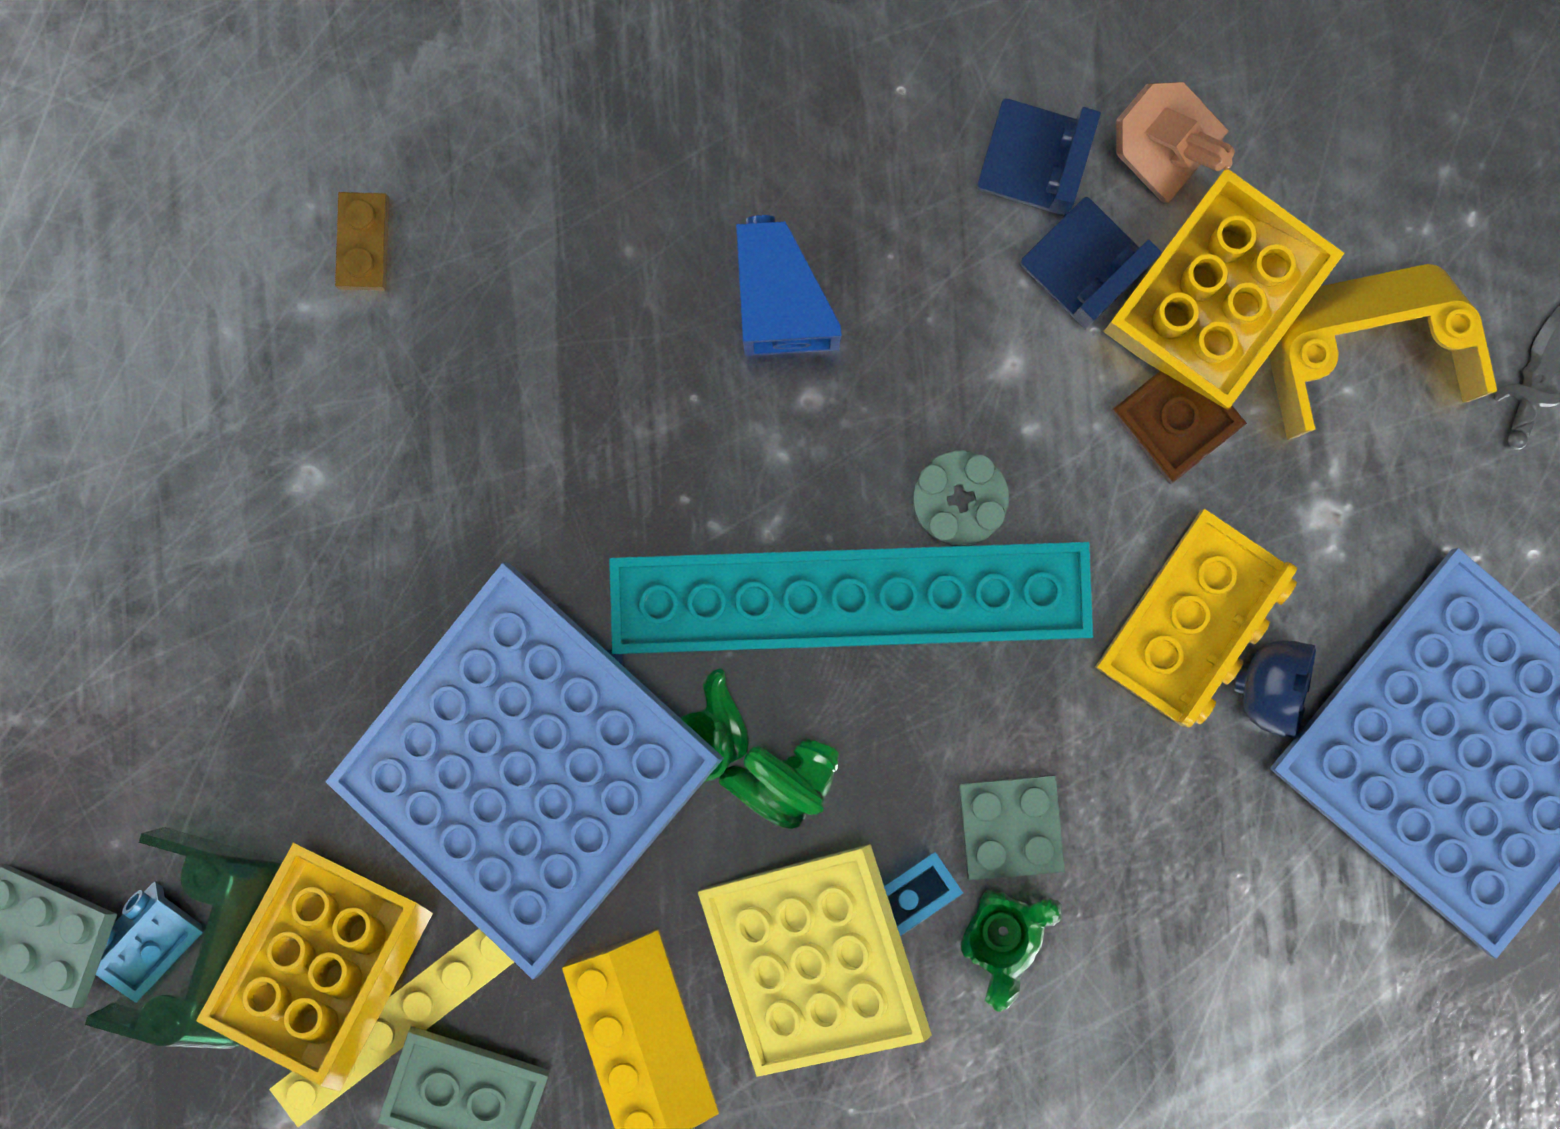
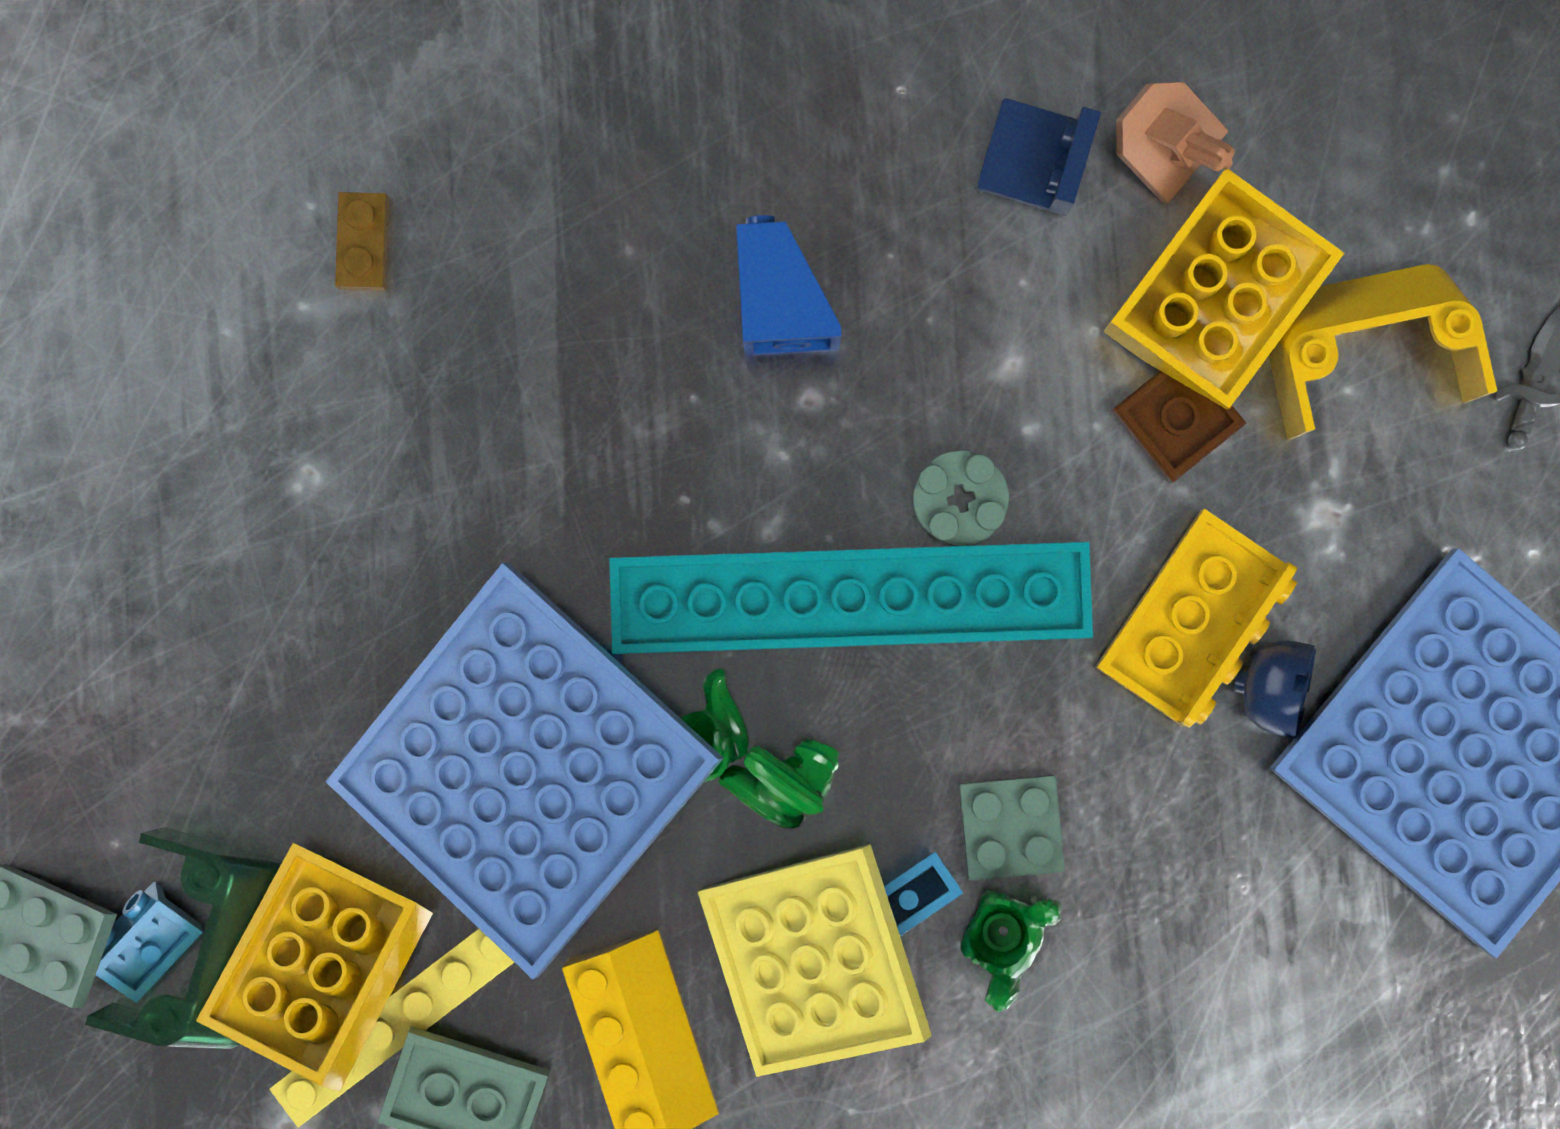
dark blue bracket [1020,197,1162,330] -> none

